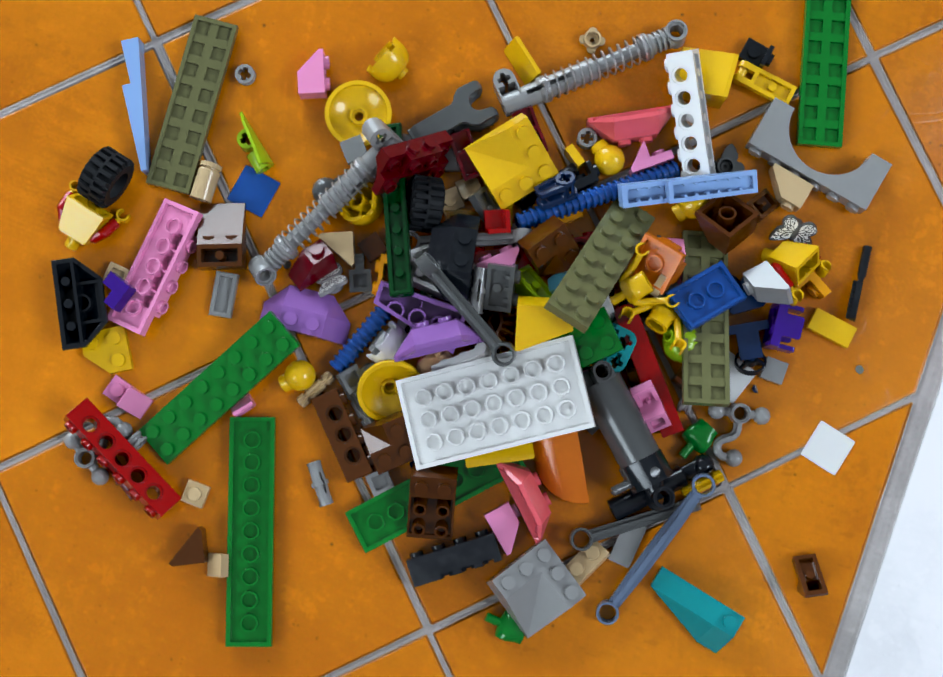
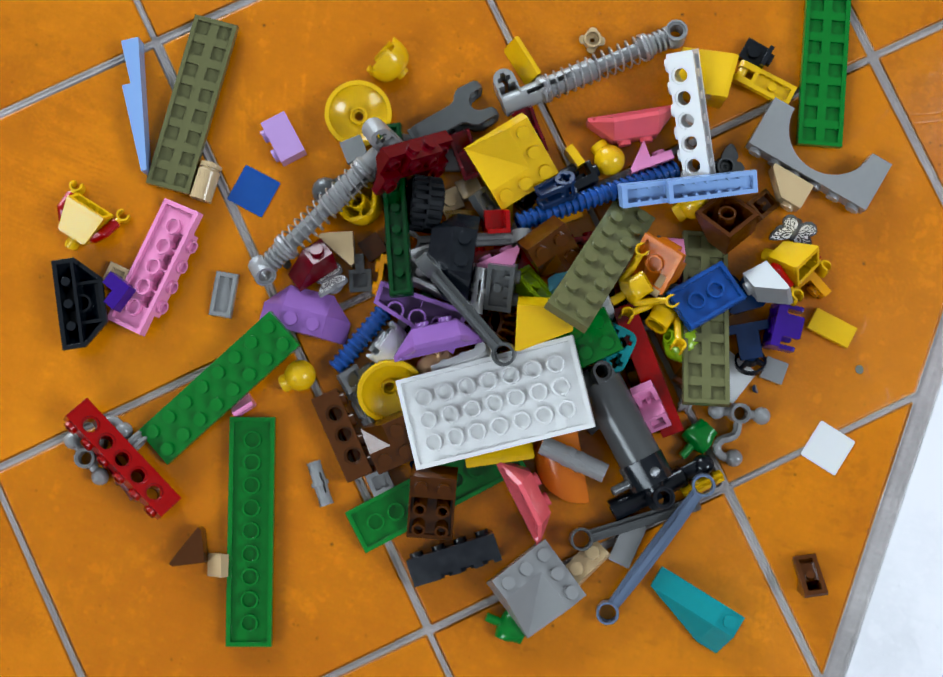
black tyre [77,146,134,208] -> none
yellow plate [82,326,134,374] -> none
bright pink slope [103,375,154,419] -> none
tan plate [180,479,211,509] -> none
reddish brown slope [197,203,247,271] -> none
light grey bush [235,64,256,86] -> none
lime panel [237,112,274,174] -> none
tan axle [296,371,335,407] -> none
bright pink slope [297,49,331,99] -> none
bright pink slope [484,501,521,556] -> none
light grey bush [577,128,597,150] -> none
black piece [845,245,872,322] -> none
none -> lavender brick [260,111,307,166]
none -> light grey axle [538,438,609,483]

